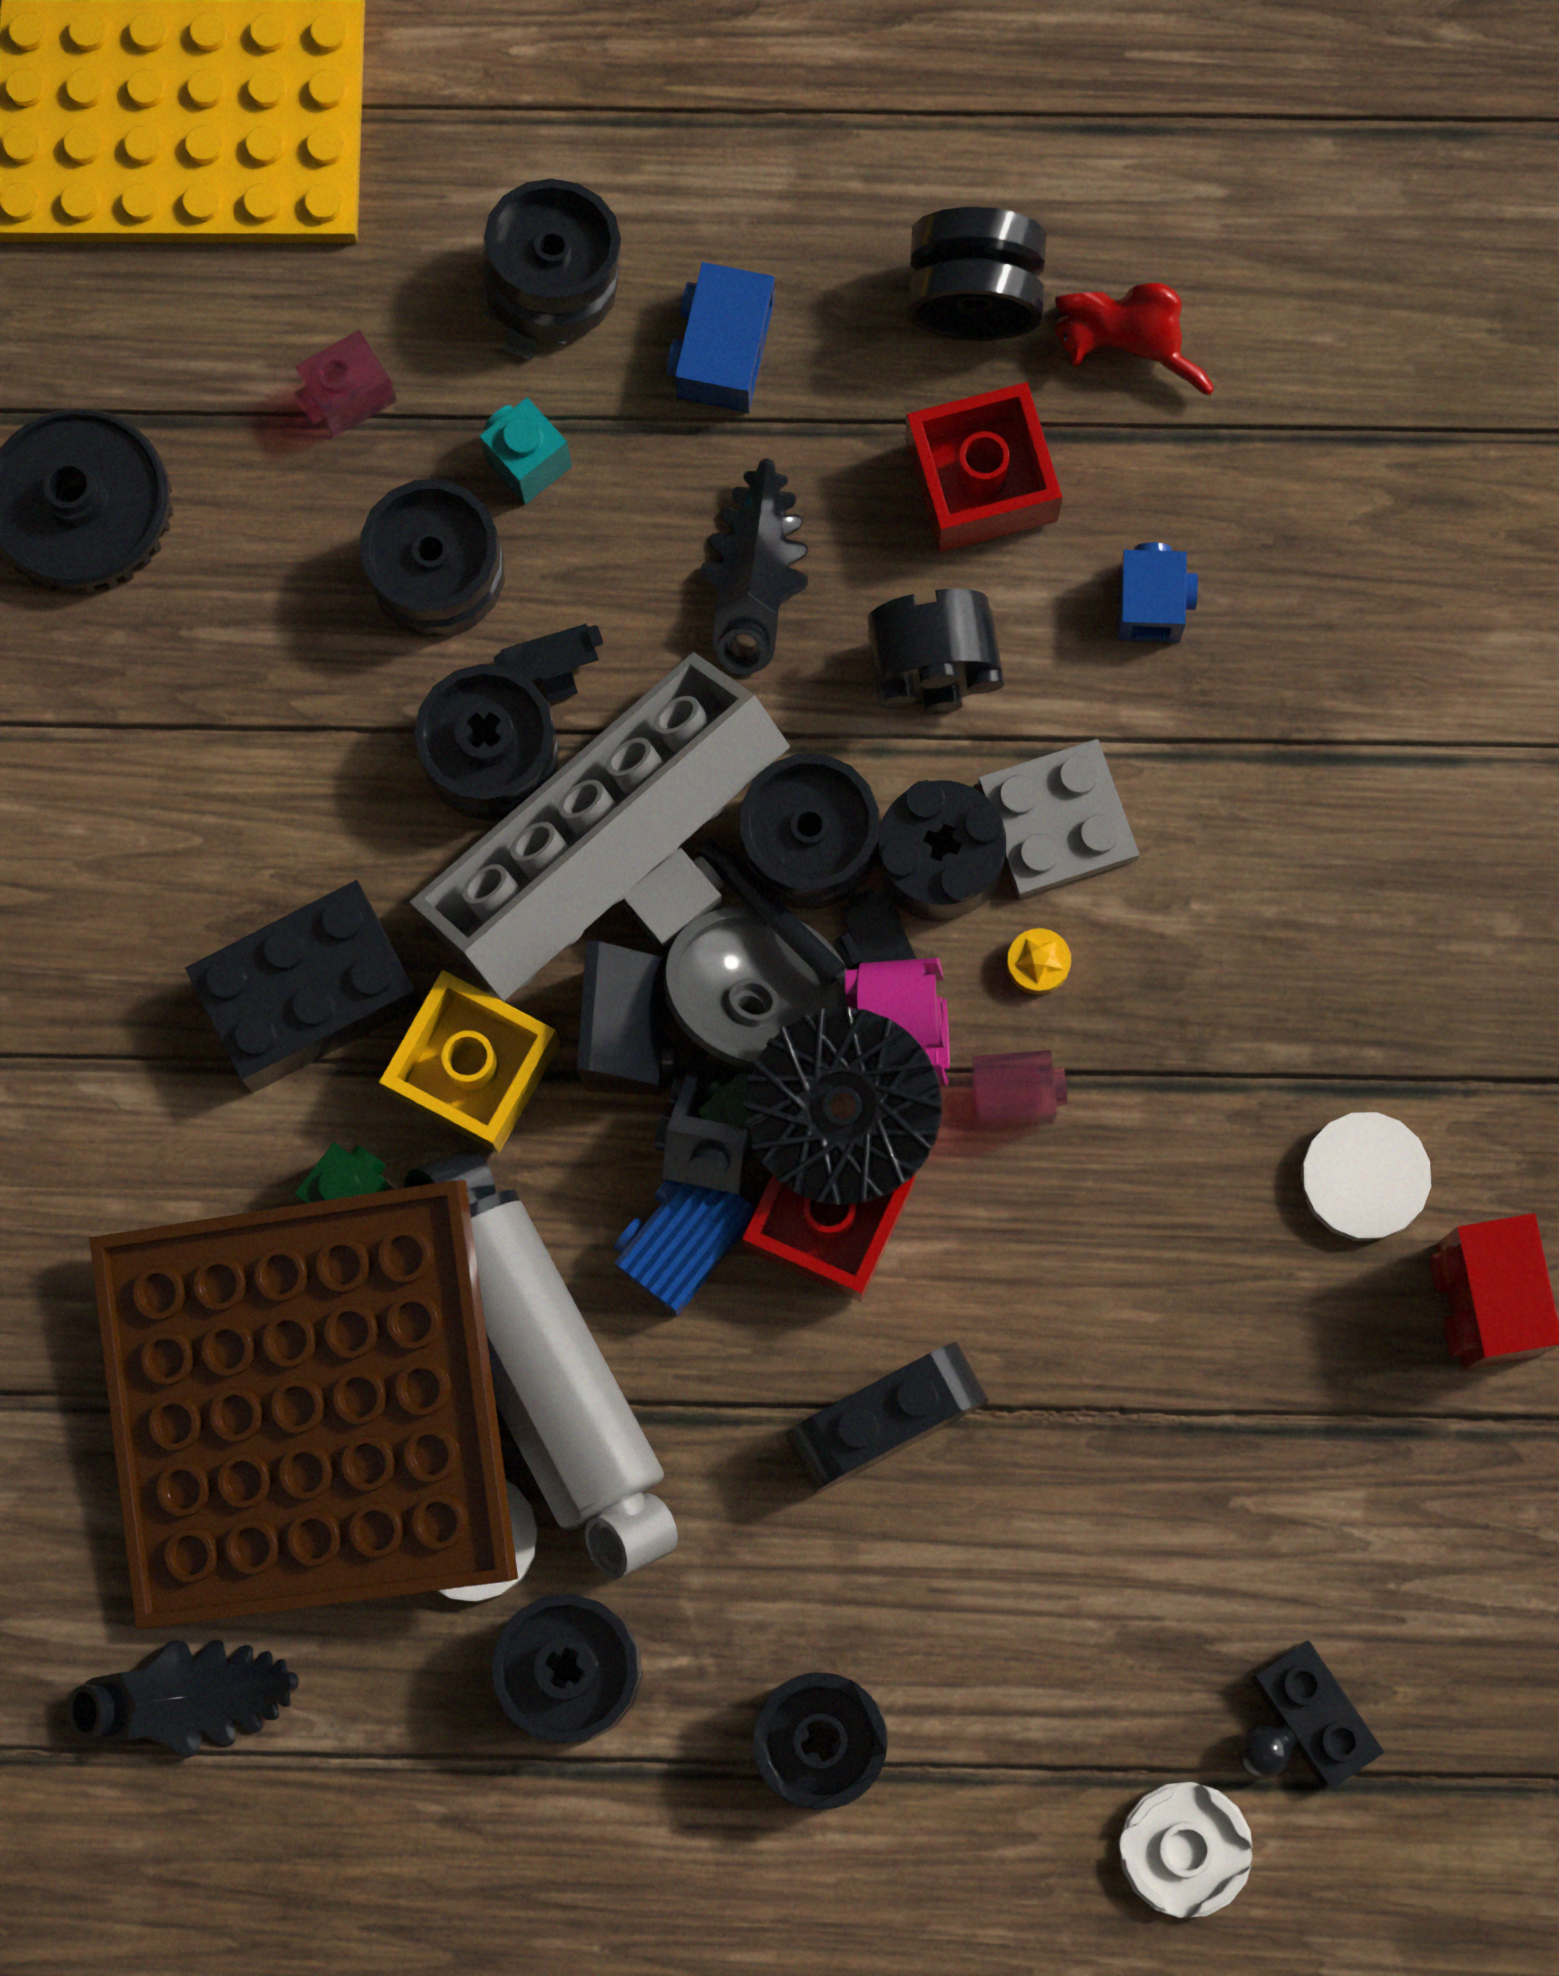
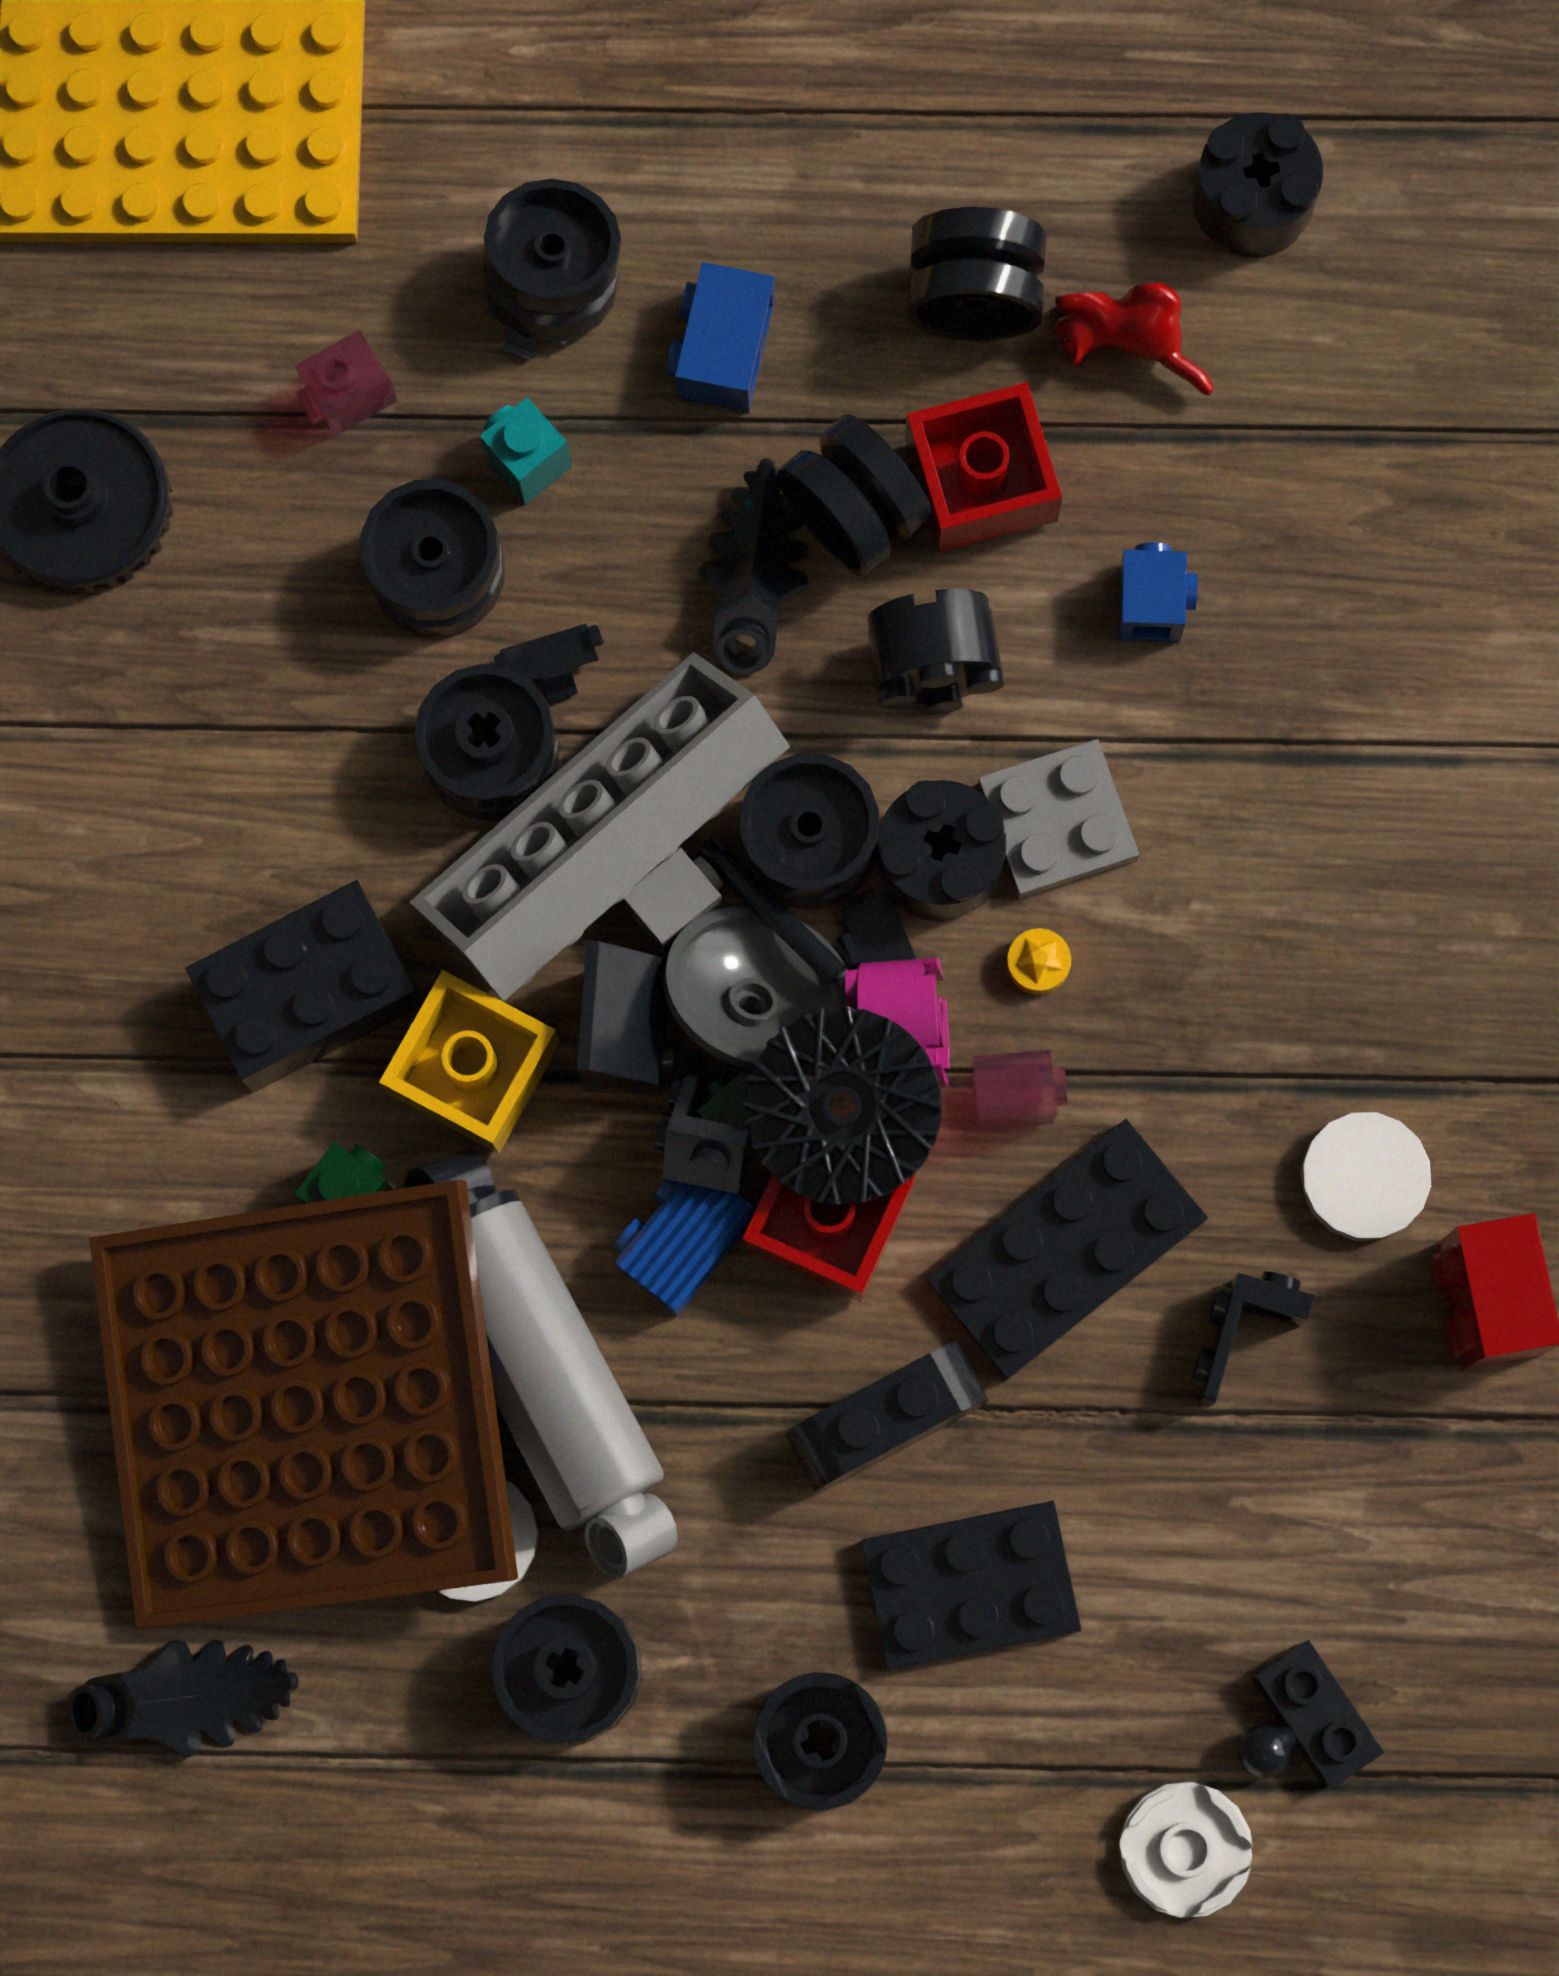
none -> black wheel [777,414,934,577]
none -> black plate [861,1500,1082,1671]
none -> black plate [925,1118,1208,1381]
none -> black bracket [1191,1271,1314,1407]
none -> black brick [1192,112,1323,257]

